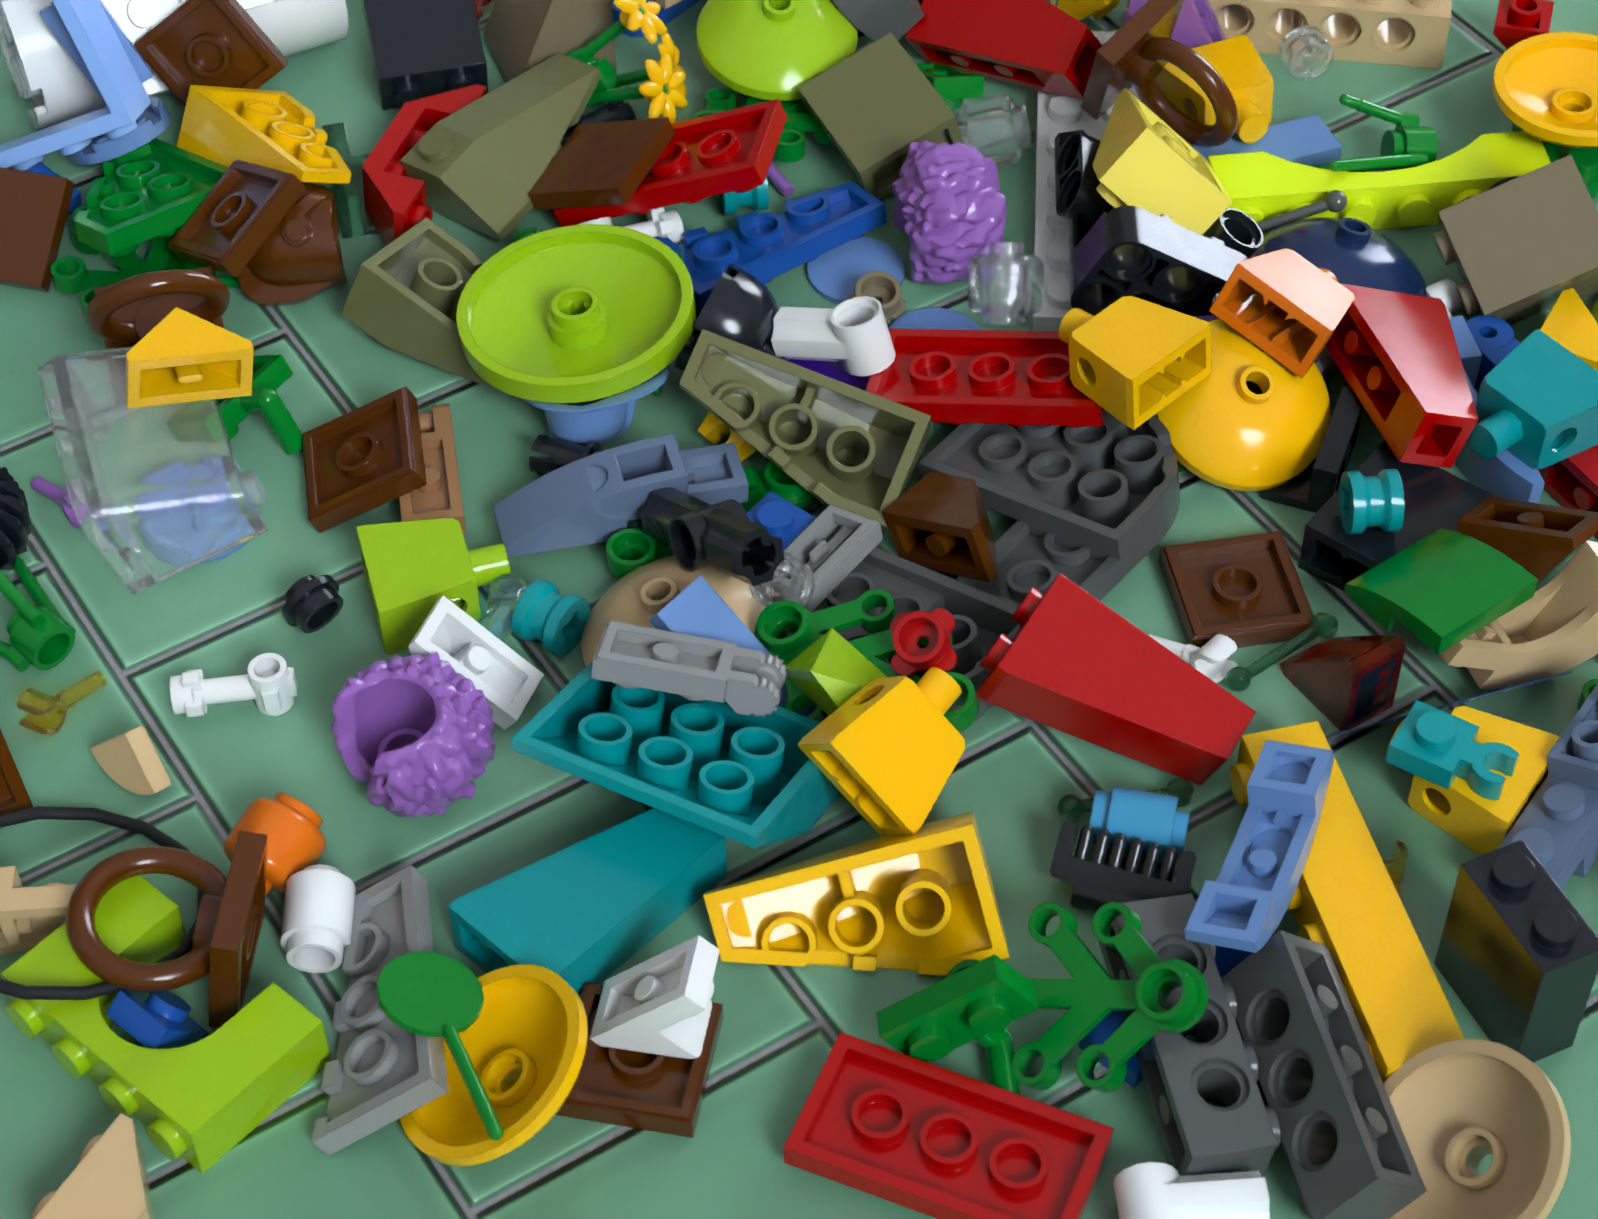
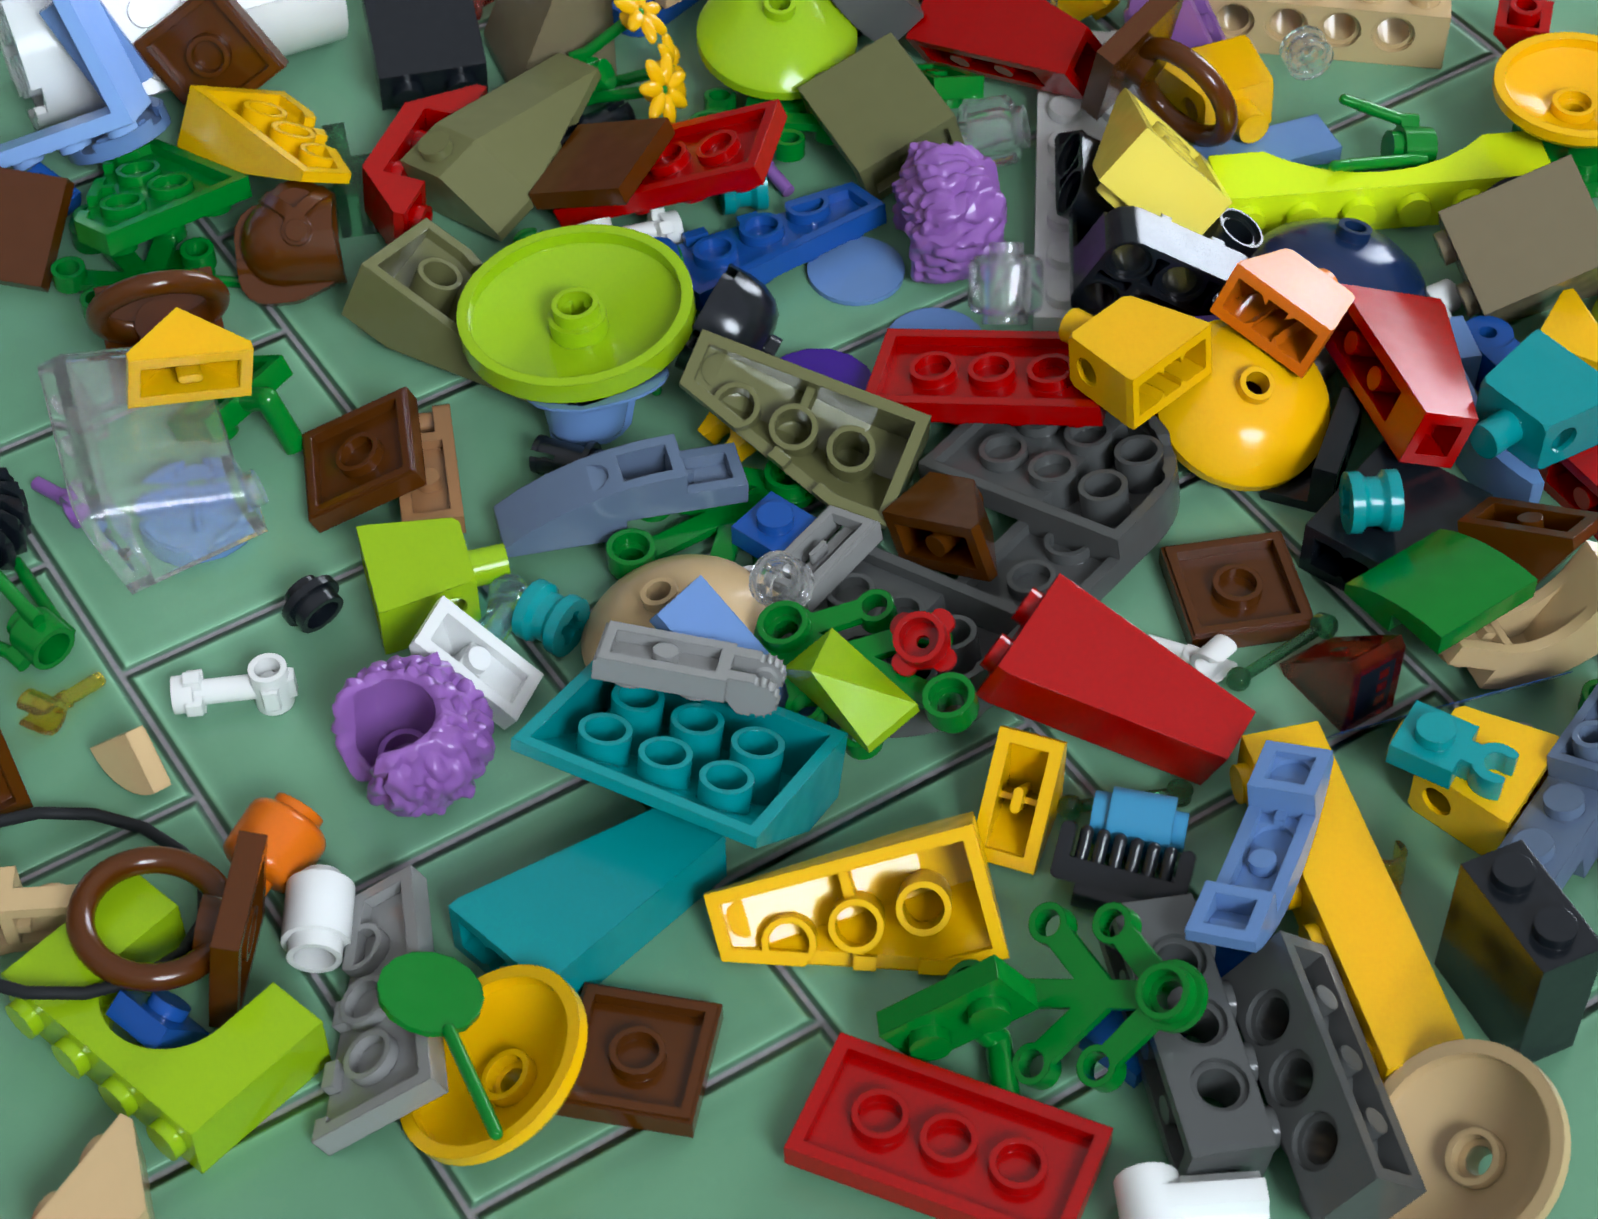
reddish brown tile [168,159,307,277] -> none
white slope [590,935,720,1059] -> none
black piece [640,487,785,586] -> none
white piece [771,296,896,377] -> none
yellow torso [797,667,965,835] -> none
dark tan plate [849,271,905,323] -> none
dark grey hinge [1257,190,1347,233] -> none
none -> yellow slope [977,725,1067,875]

